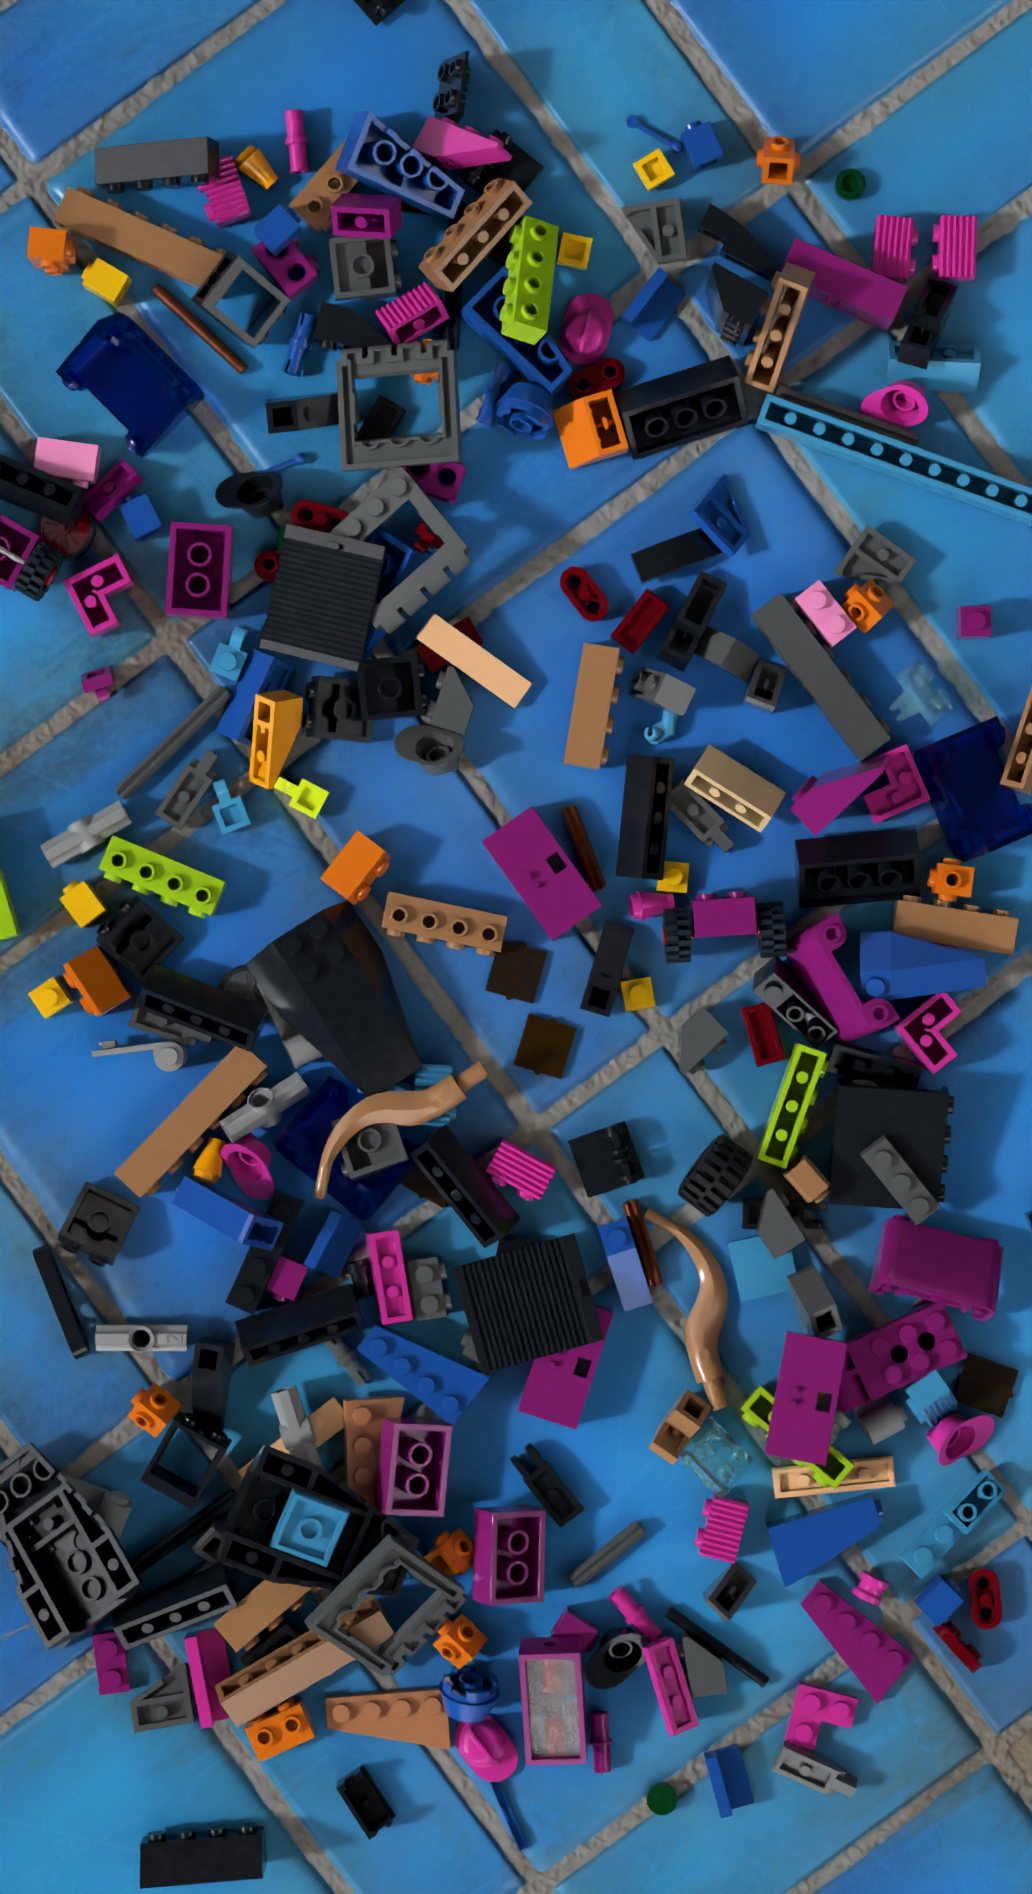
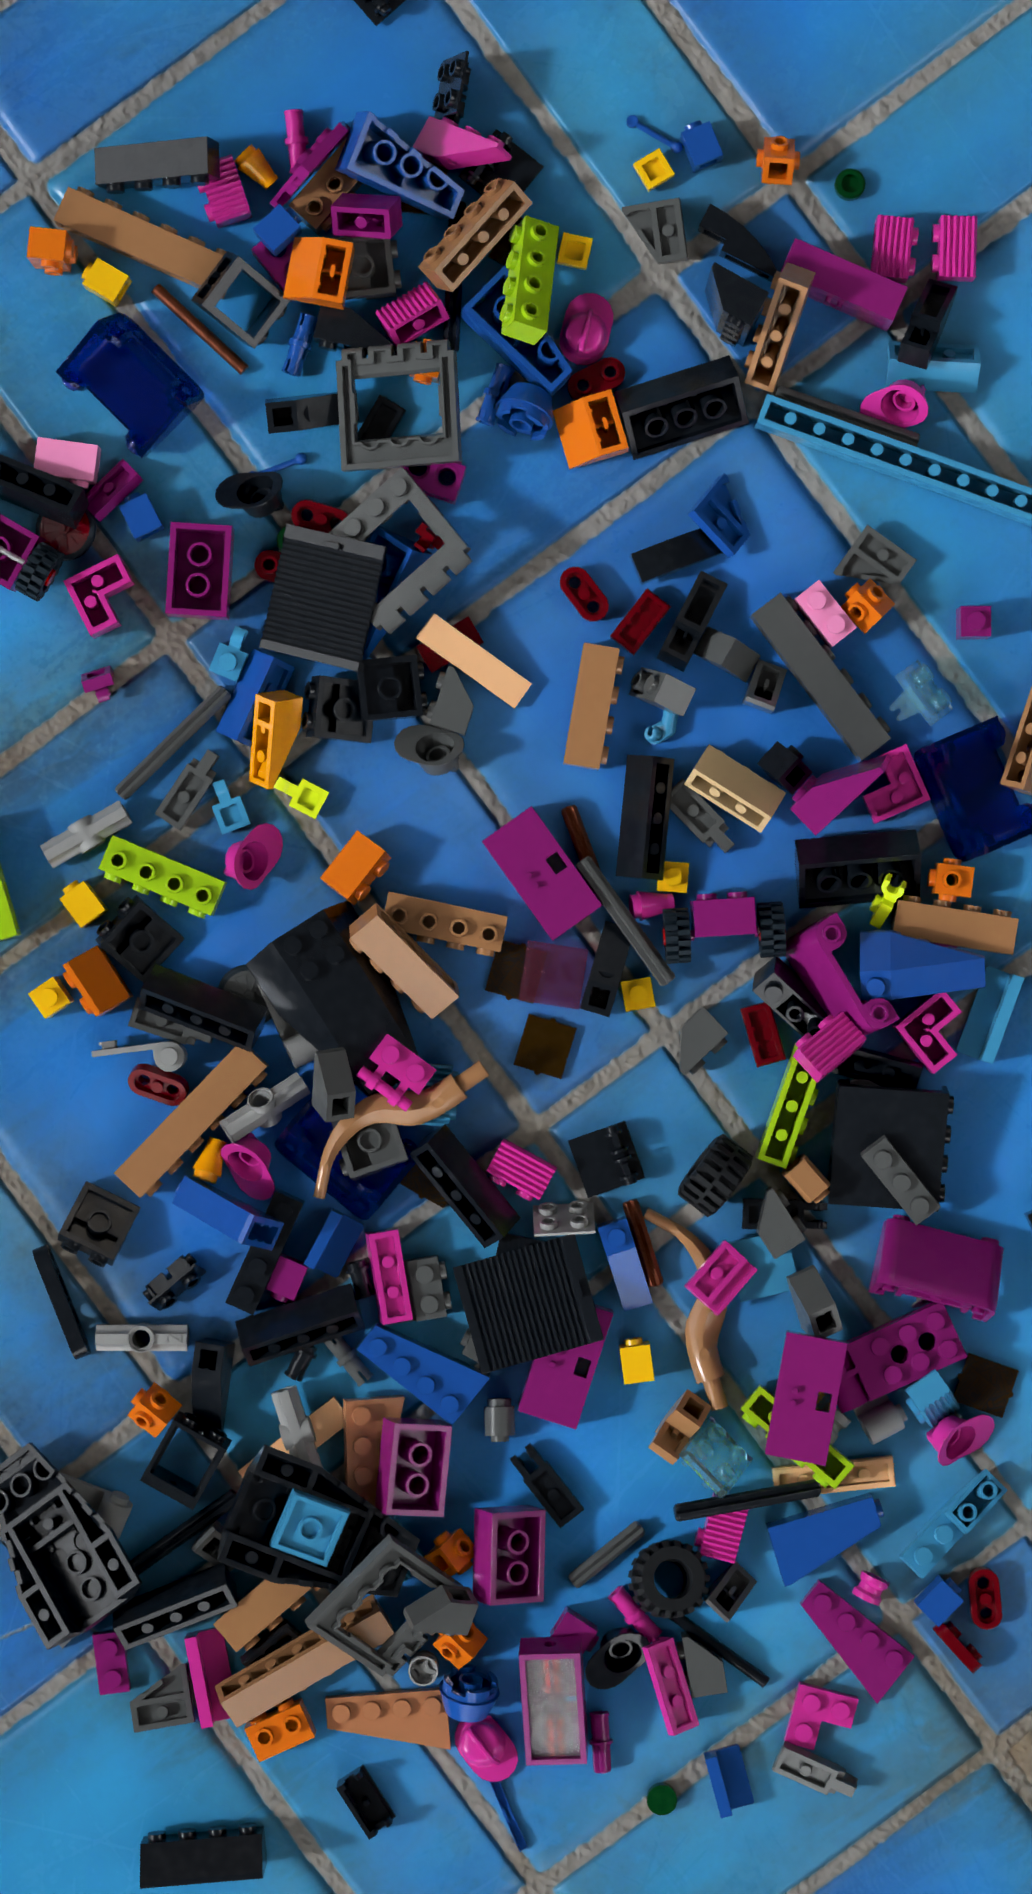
blue panel [621,267,686,341] -> none
none -> dark red plate [128,1064,189,1106]
none -> black hinge [143,1253,206,1311]
none -> dark pink piece [223,823,283,890]
none -> magenta wing [269,122,351,208]
none -> orange slope [283,237,355,310]
none -> black pin [284,1346,317,1382]
none -> dark grey slope [312,1047,356,1122]
none -> medium nougat brick [349,903,459,1019]
none -> dark pink plate [356,1034,436,1112]
none -> dark grey slope [403,1585,479,1636]
none -> light grey wheel [408,1650,439,1686]
none -> dark grey brick [484,1398,515,1442]
none -> clear pink tile [518,940,588,1010]
none -> light grey hinge [533,1200,596,1237]
none -> dark grey axle [576,856,675,987]
none -> yellow brick [619,1337,655,1385]
none -> black tyre [628,1540,710,1619]
none -> black axle [673,1479,821,1522]
none -> dark pink plate [684,1240,758,1316]
none -> black brick [757,741,813,795]
none -> dark pink brick [793,1012,866,1083]
none -> neon yellow plate [869,873,907,929]
none -> dark azure panel [956,966,1025,1064]

